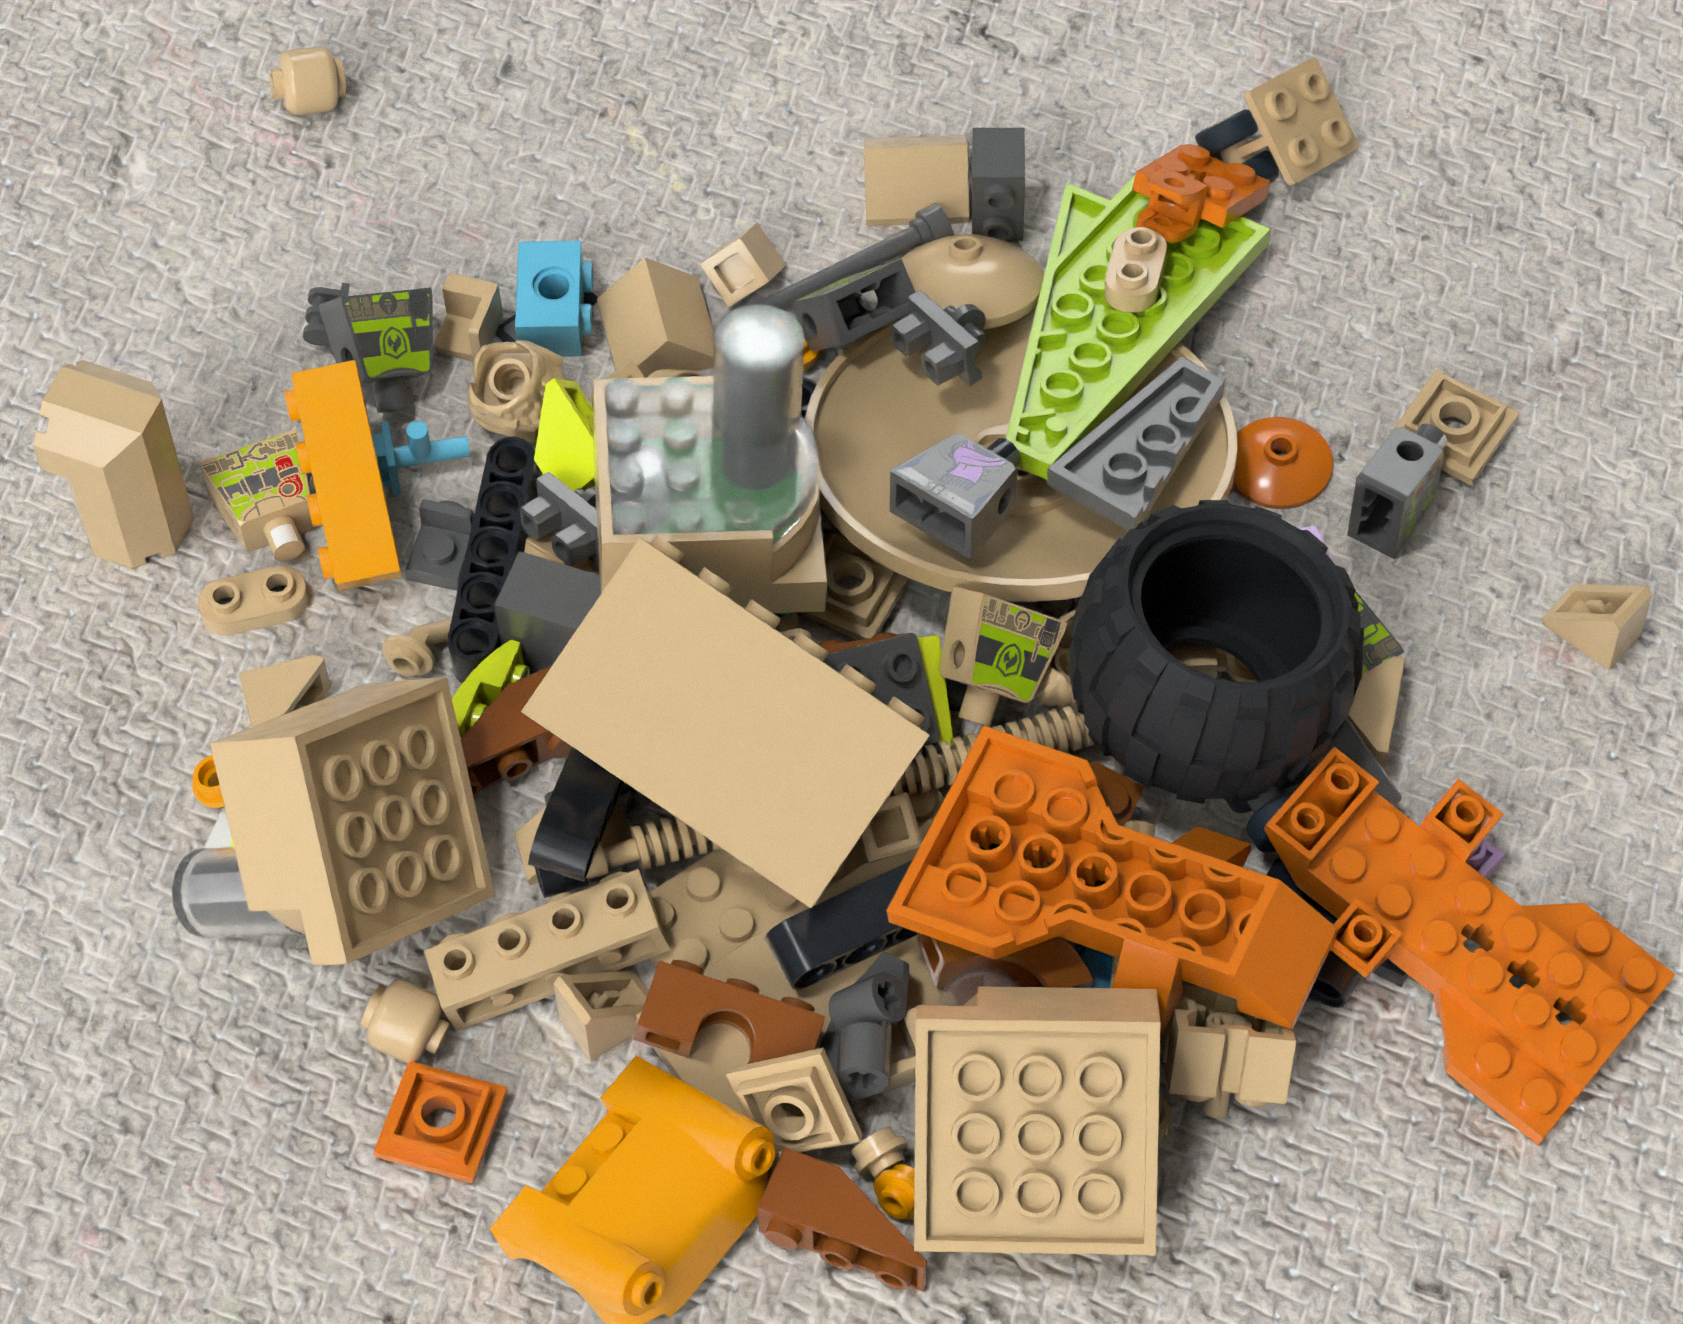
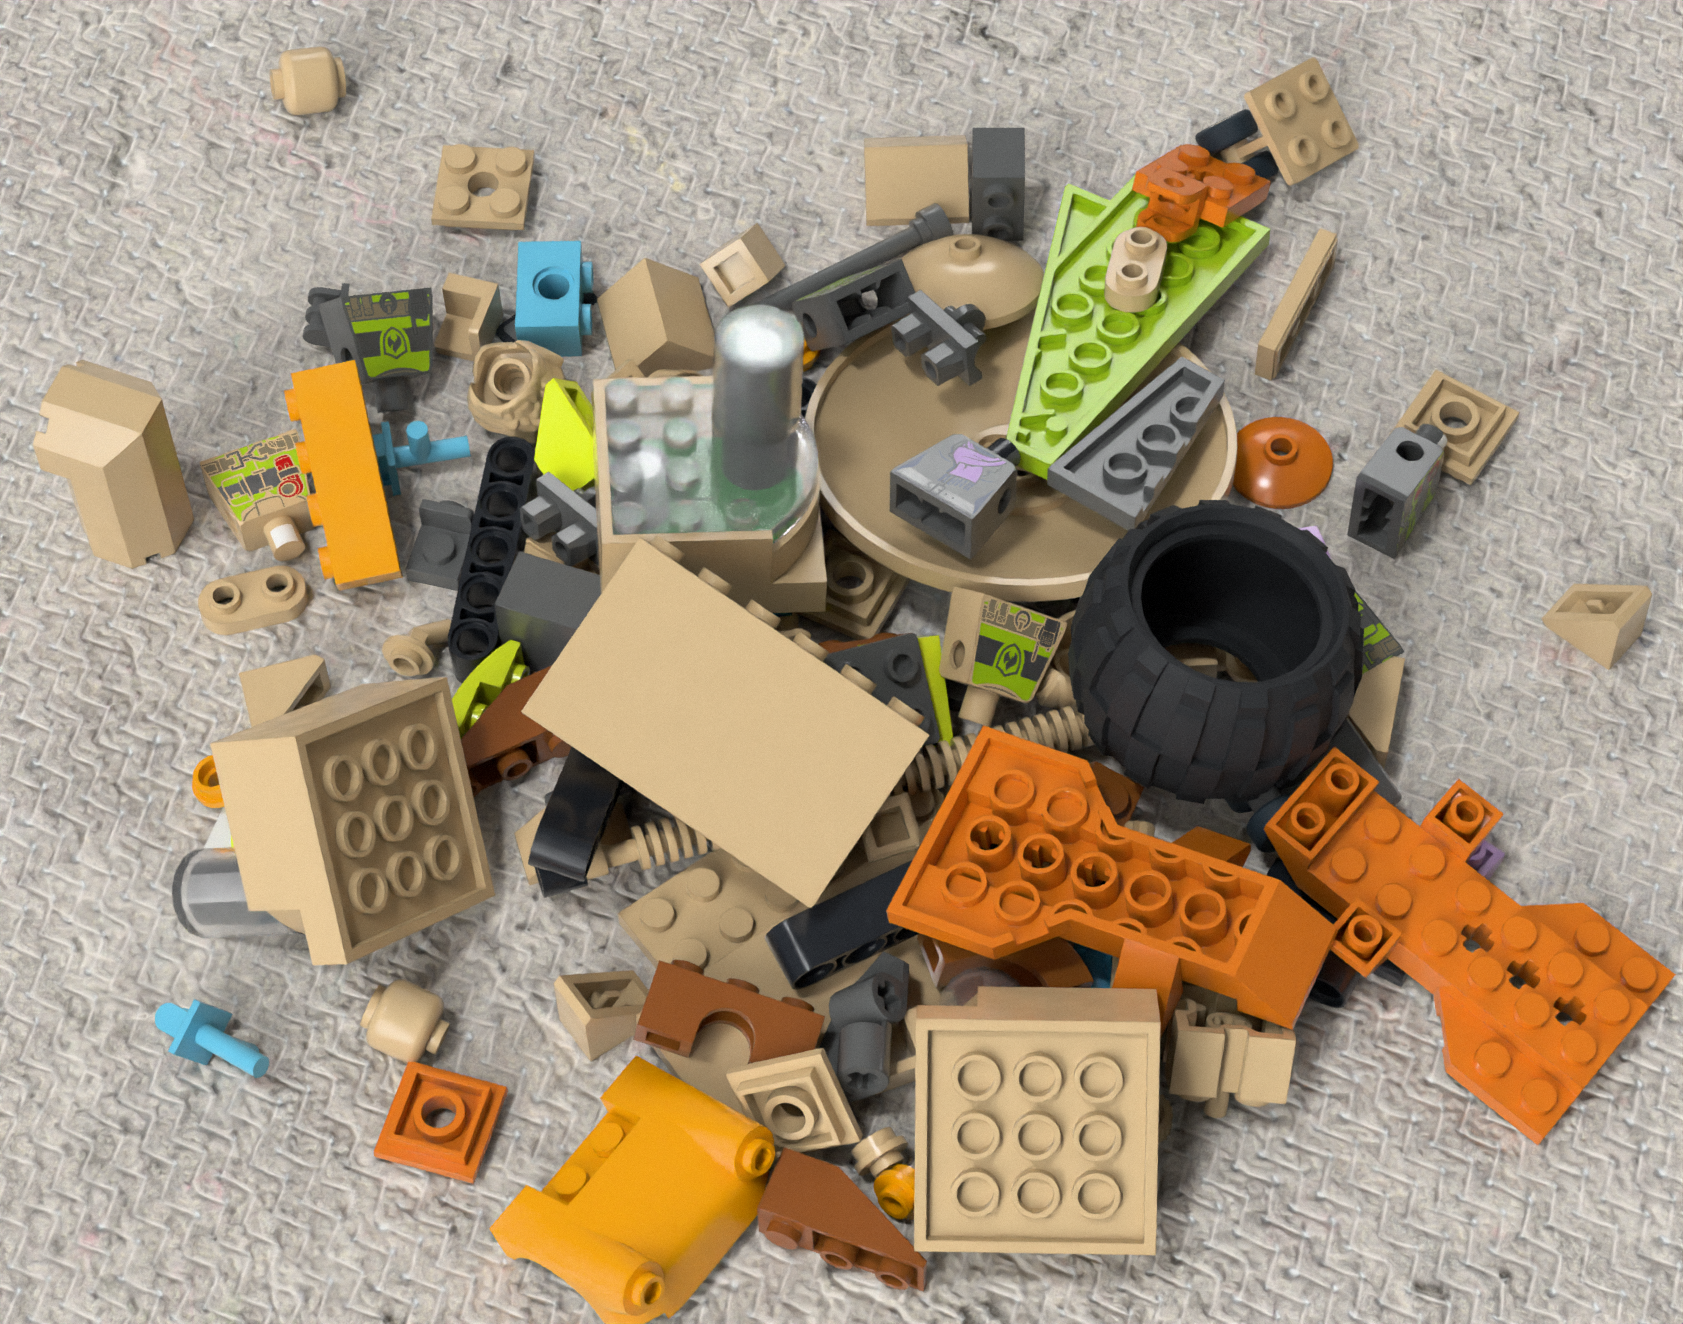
tan brick [423,869,670,1032] -> none
none -> medium azure arm [155,999,269,1078]
none -> tan piece [431,144,535,230]
none -> tan tile [1255,228,1338,381]

